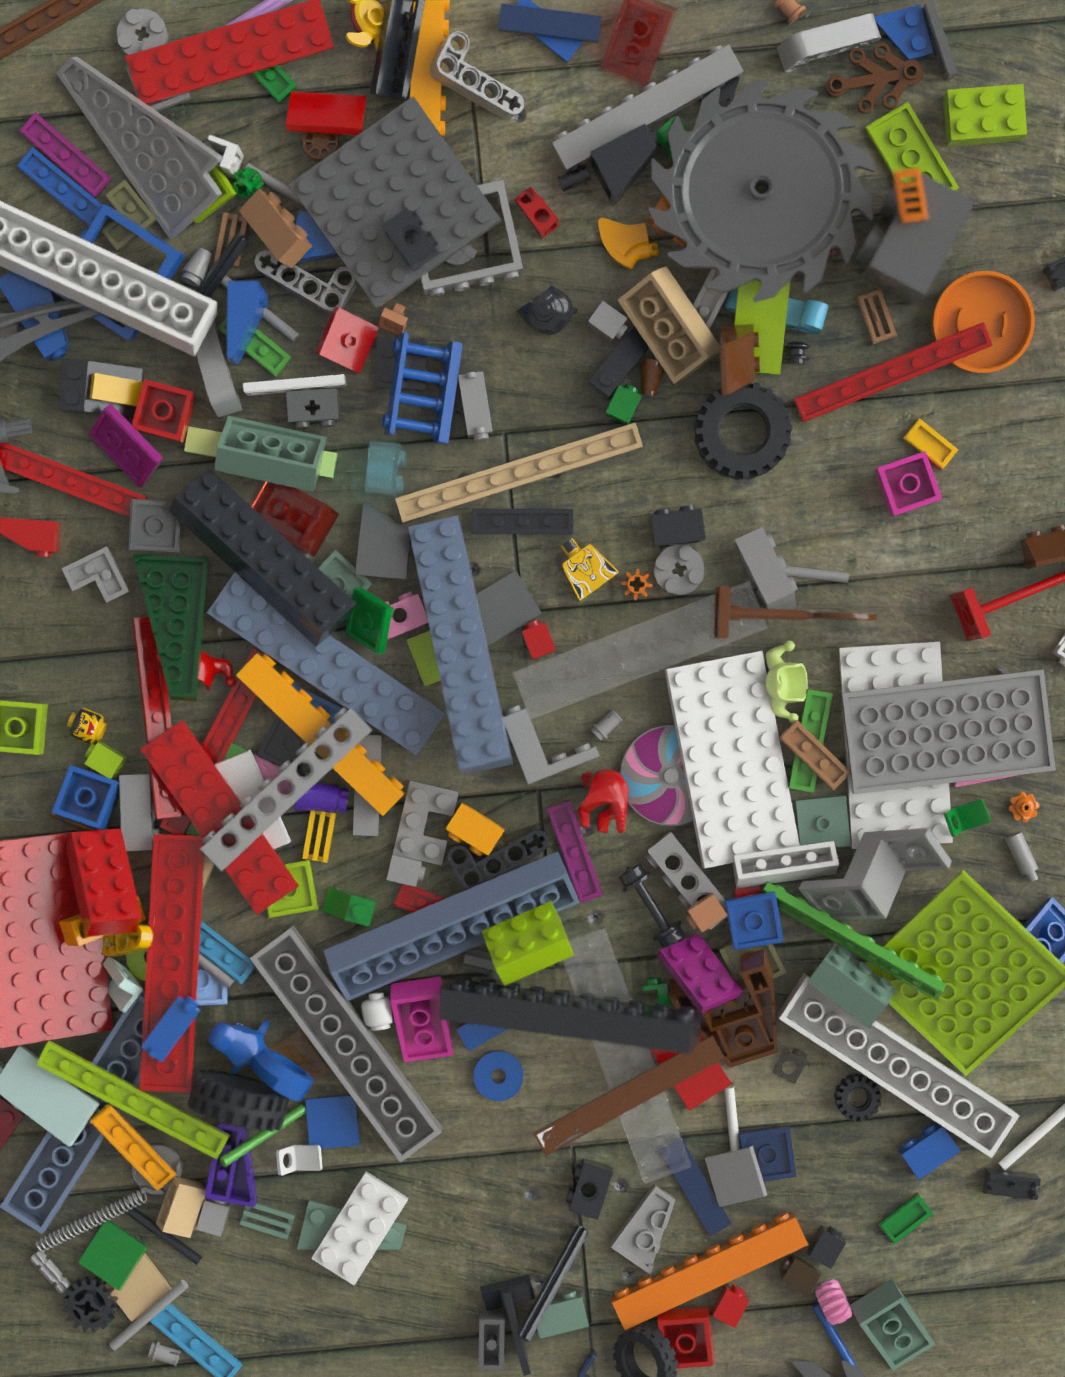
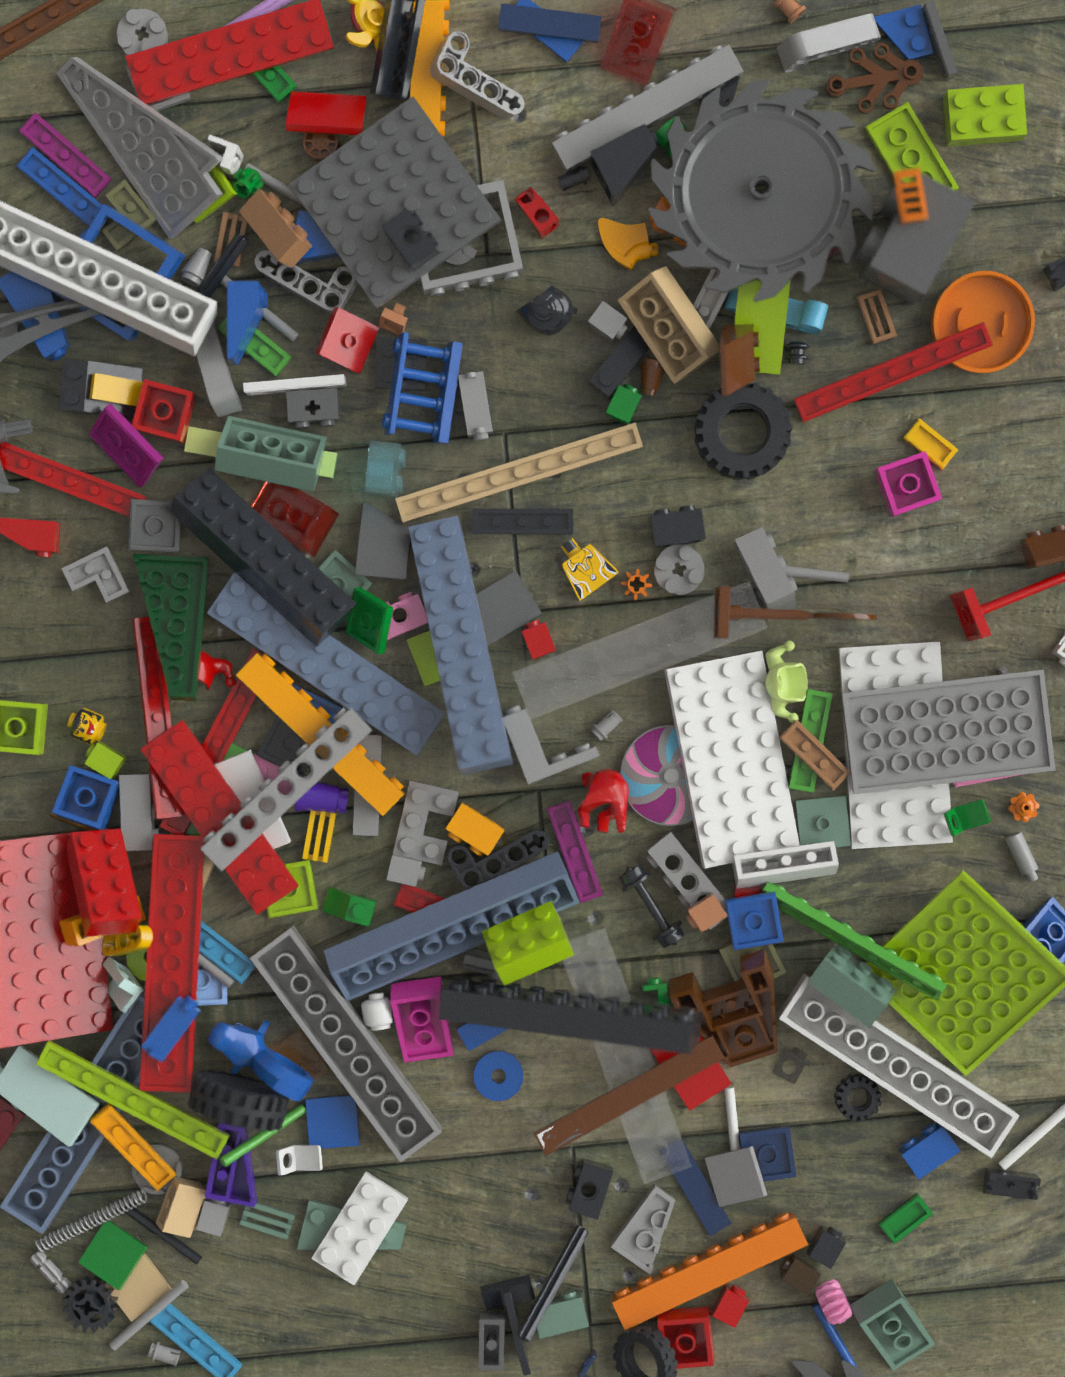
magenta plate [657,934,742,1013] -> none
light grey bracket [799,828,952,921] -> none

